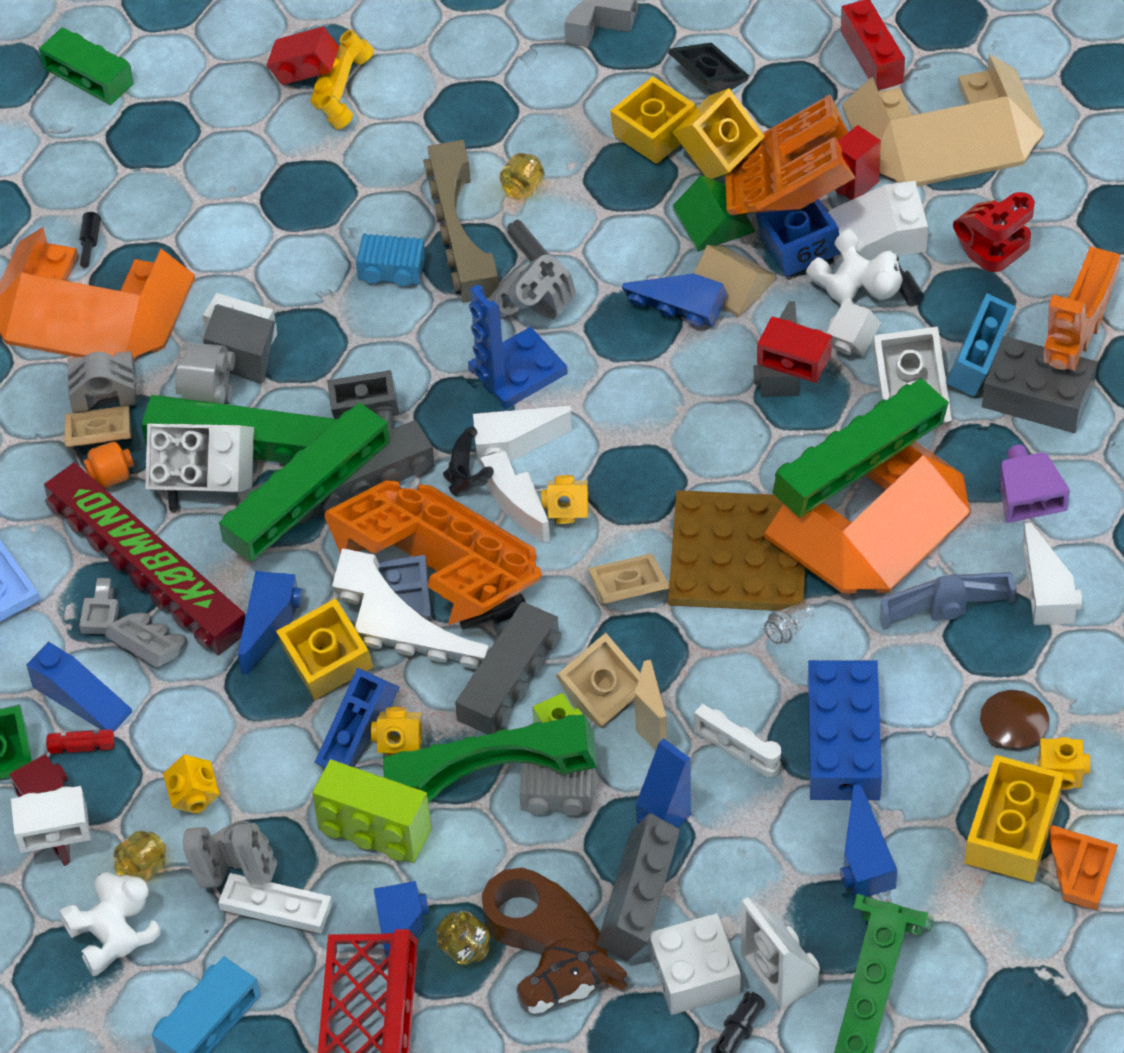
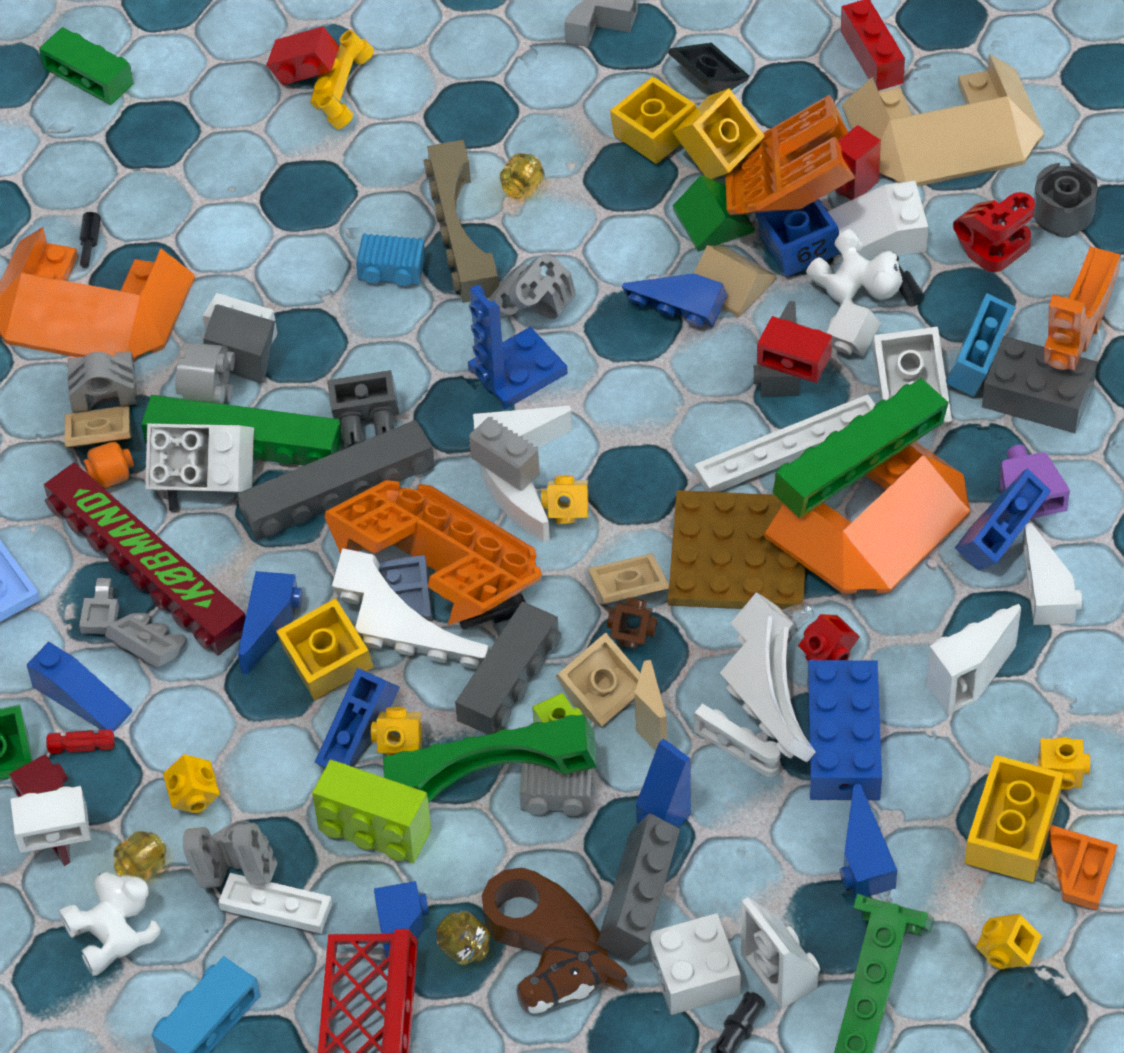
green brick [219,402,390,563] -> none
black helmet [443,426,494,496] -> none
dark grey axle [507,220,549,276] -> none
sand blue plate [880,572,1016,629] -> none
reddish brown dish [980,690,1049,749] -> none
none -> light grey brick [469,417,540,491]
none -> reddish brown brick [607,597,658,648]
none -> white plate [694,394,875,492]
none -> white arch [720,592,816,762]
none -> red brick [798,614,860,661]
none -> white slope [926,604,1021,714]
none -> blue slope [955,468,1051,570]
none -> yellow brick [976,914,1042,969]
none -> dark grey brick [1033,163,1098,238]

